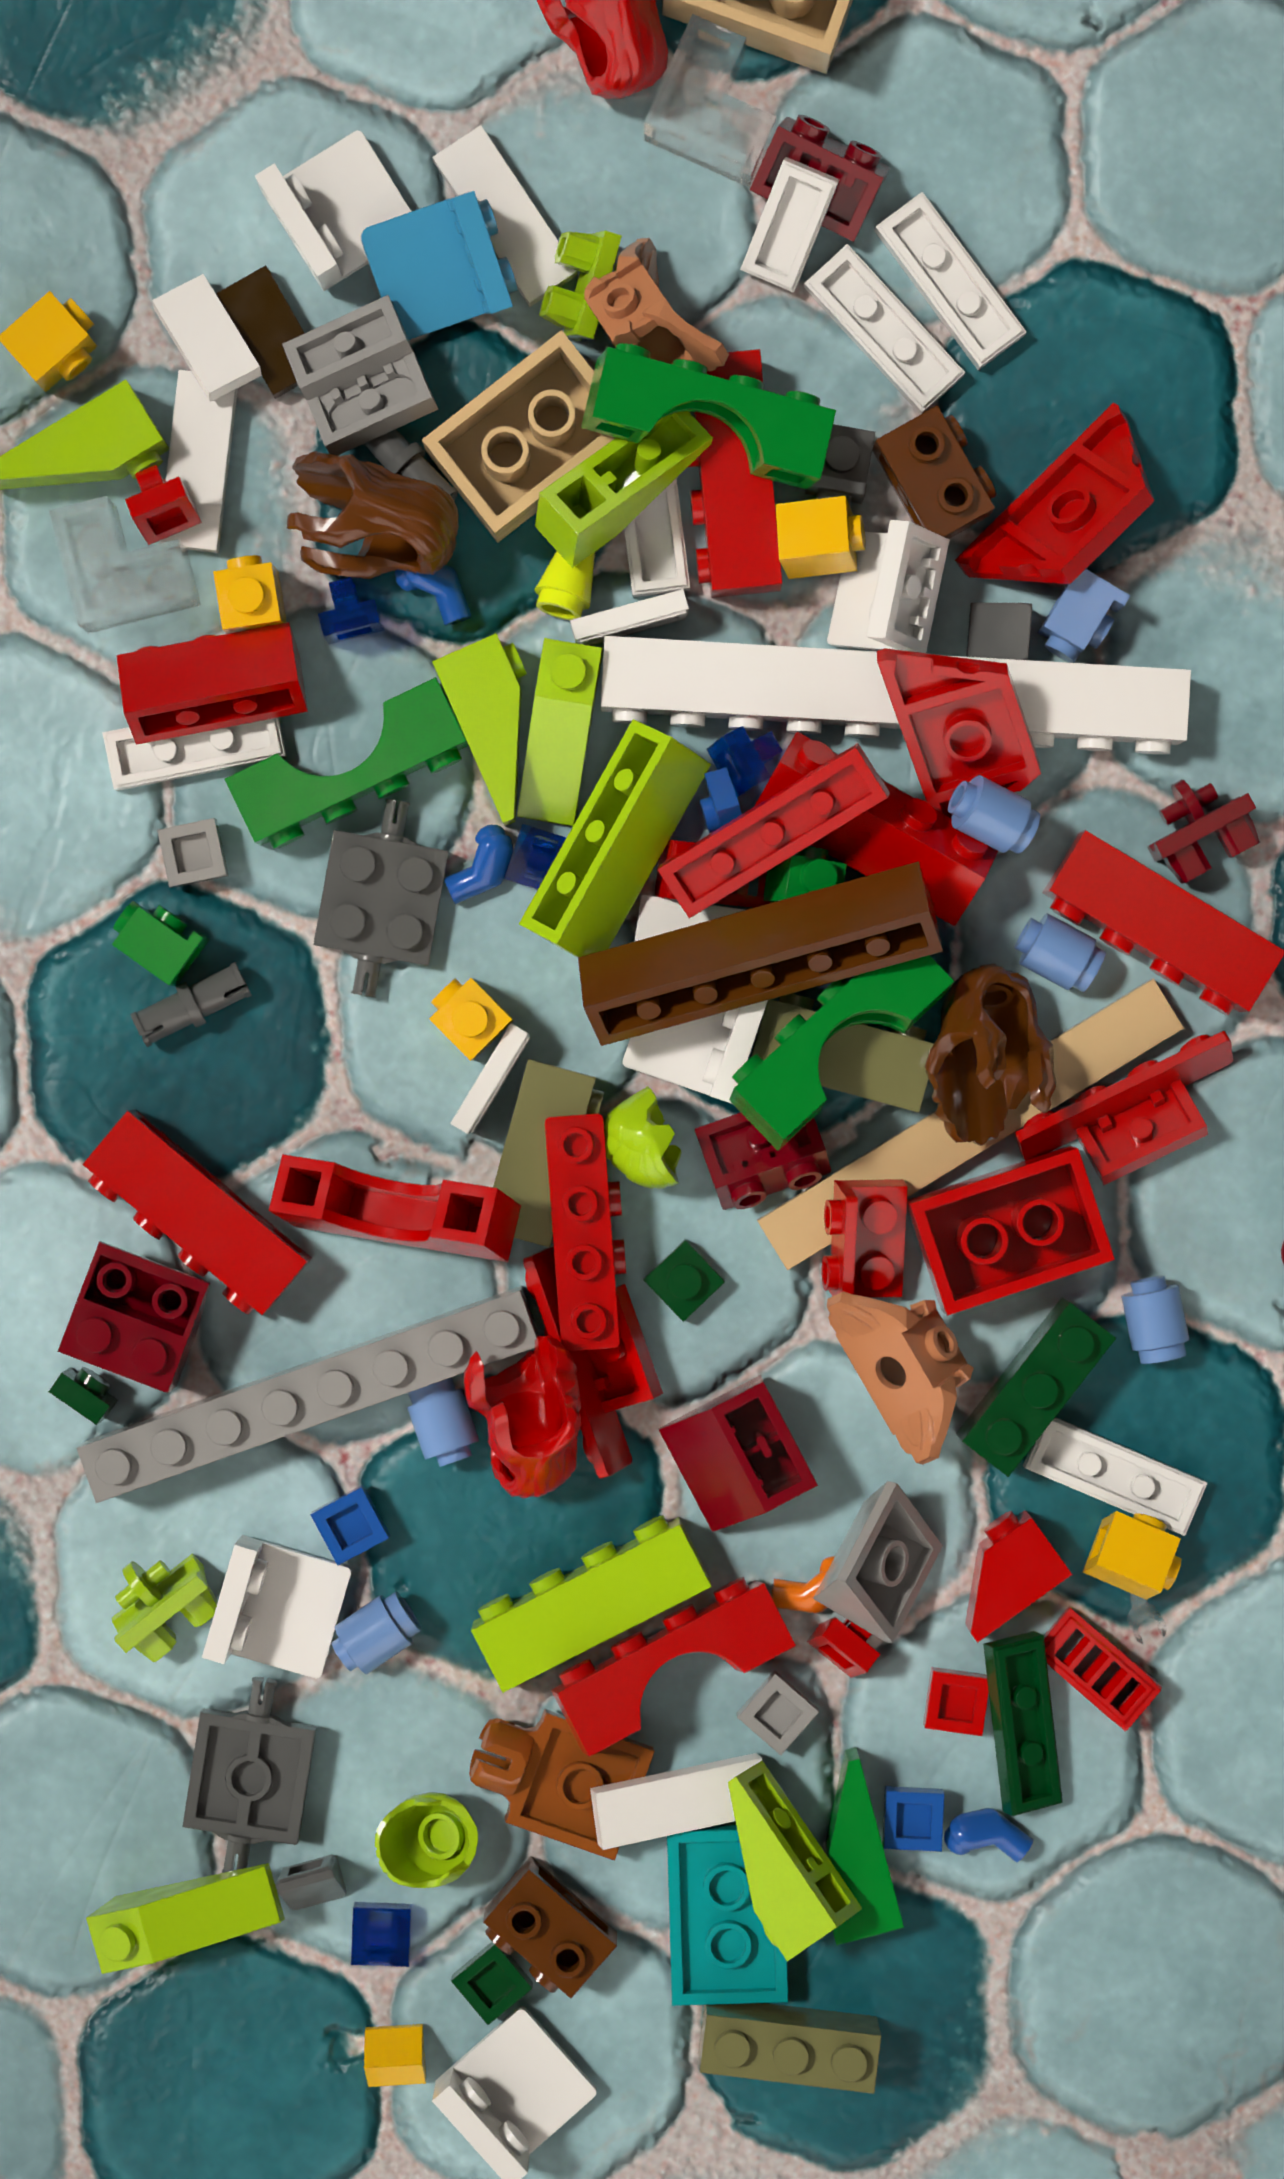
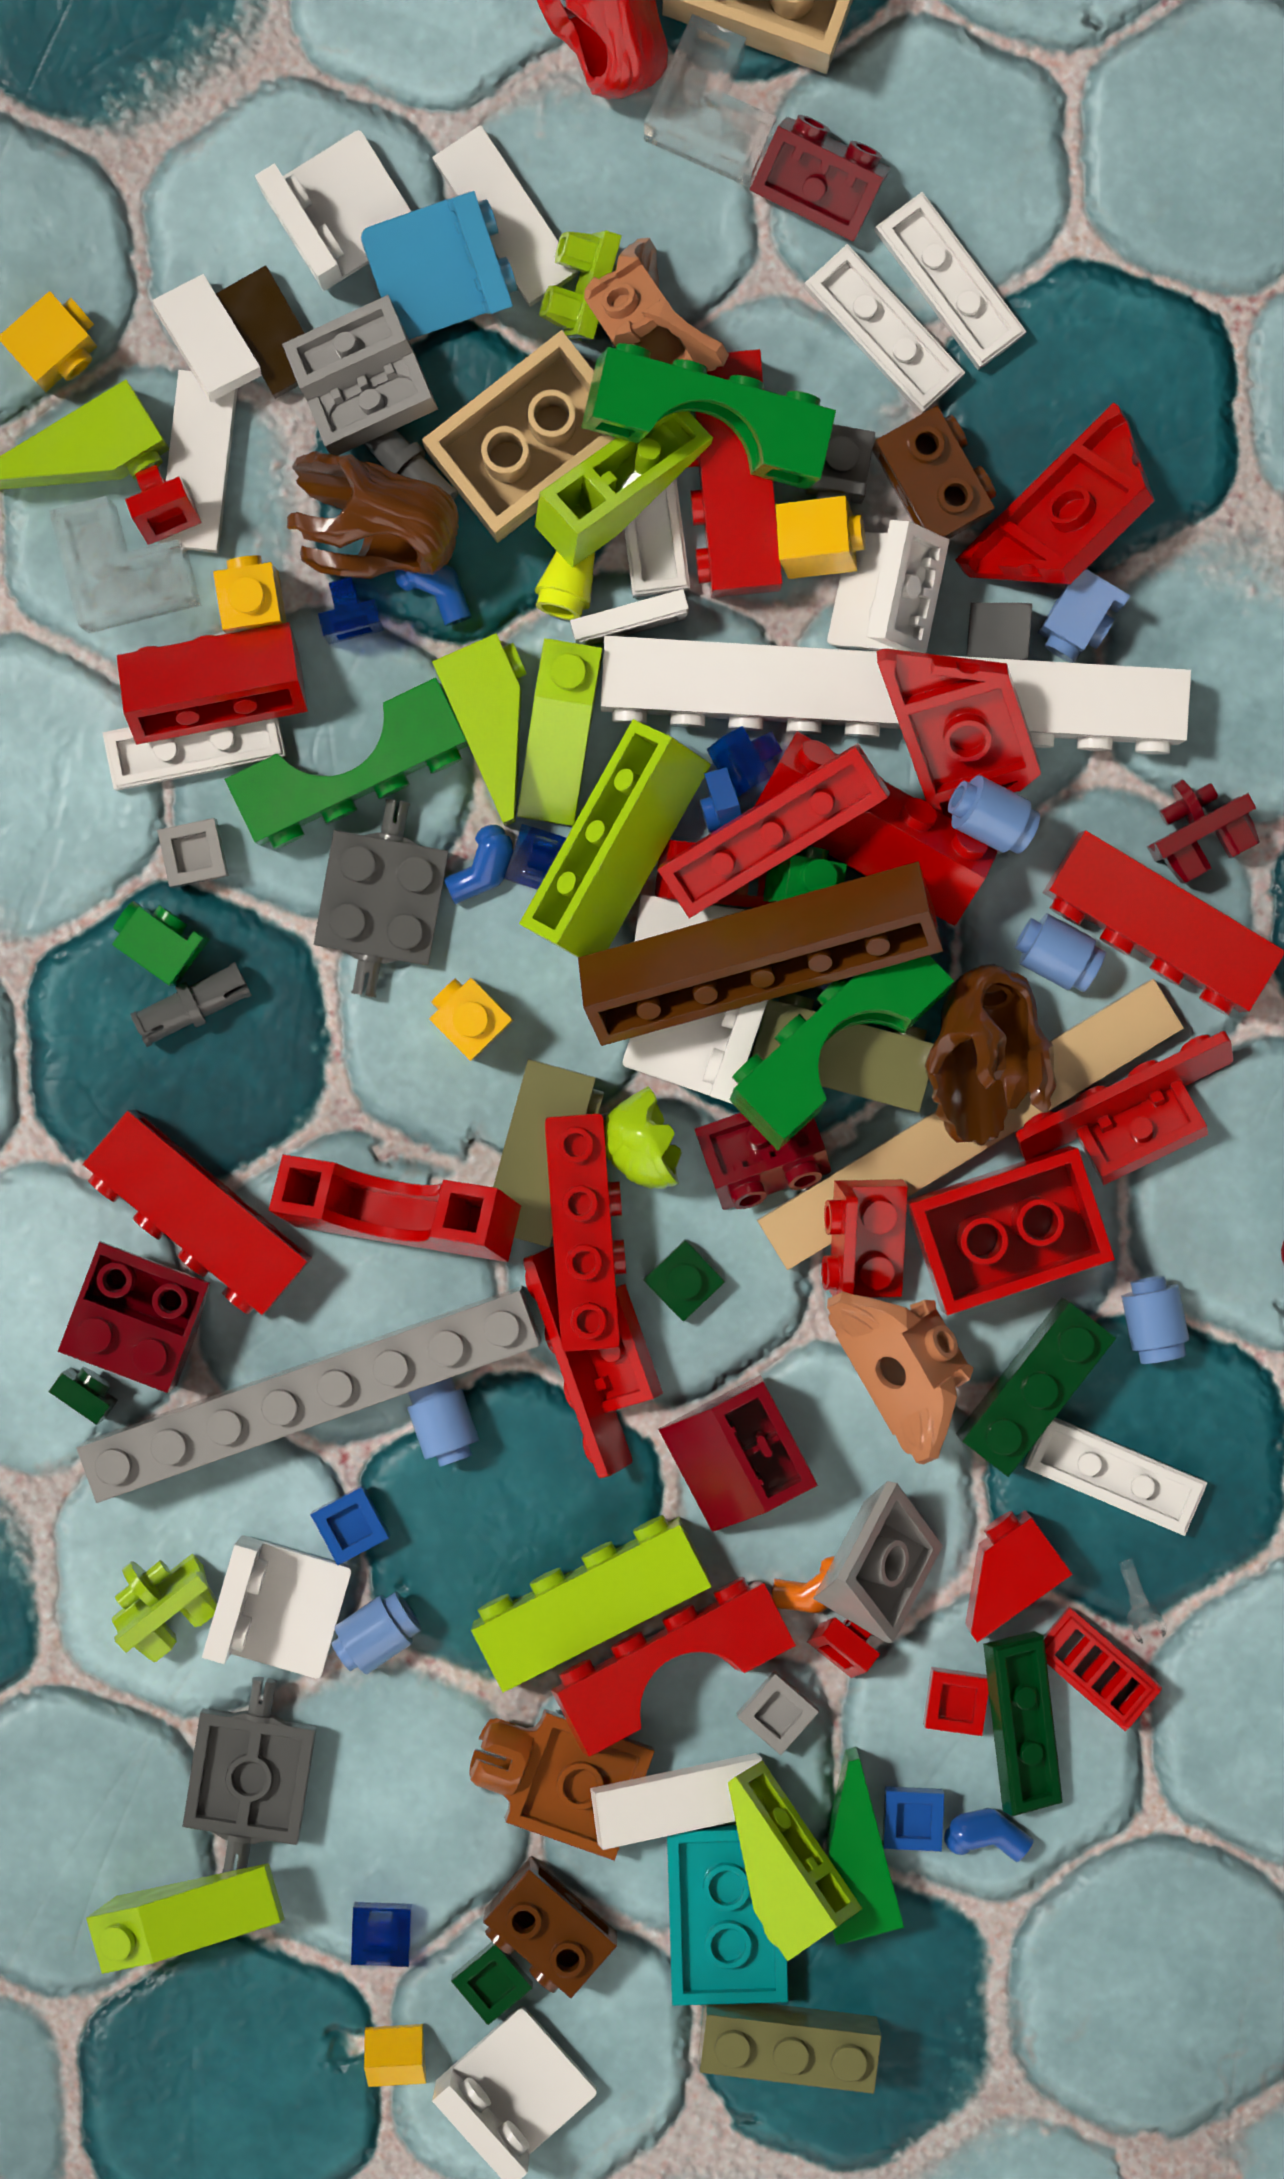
dark grey slope [276,1854,347,1910] -> none
lime hair [375,1792,478,1888] -> none
white tile [450,1023,531,1134] -> none
red hair [464,1335,582,1499] -> none
white tile [740,157,840,292] -> none
yellow brick [1083,1511,1182,1600] -> none

